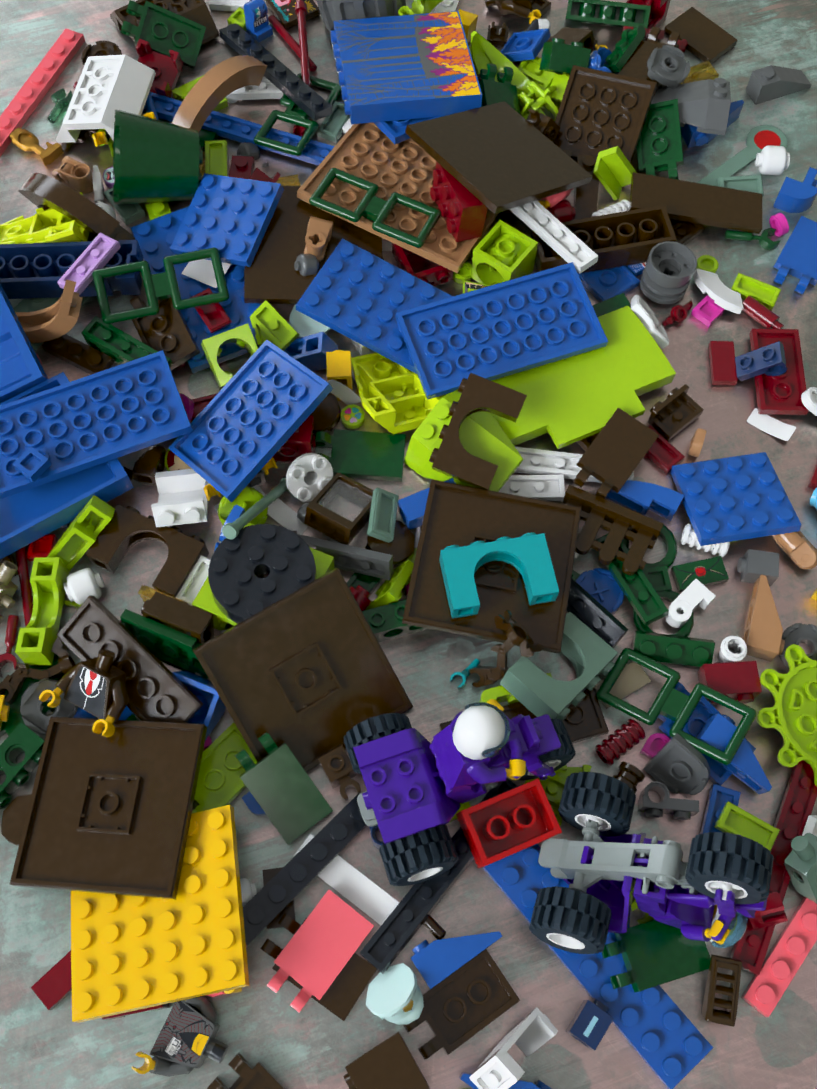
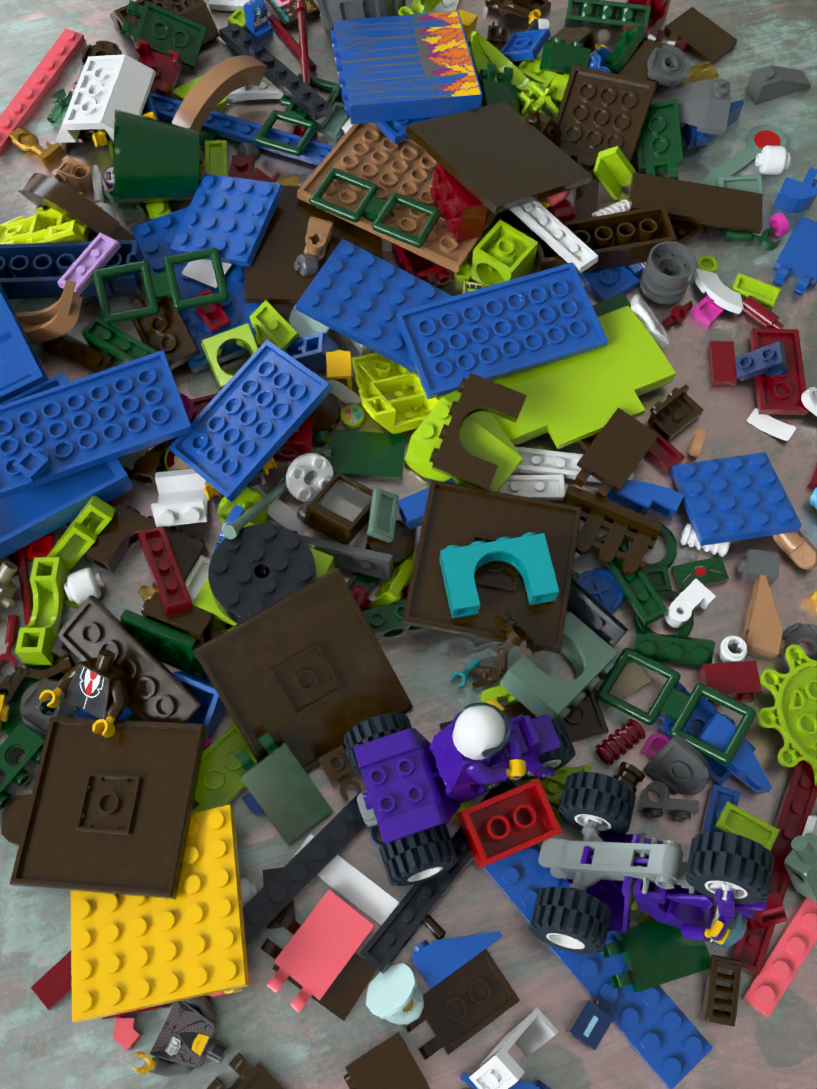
none -> coral piece [113,1018,144,1051]
none -> dark red tile [138,526,193,615]

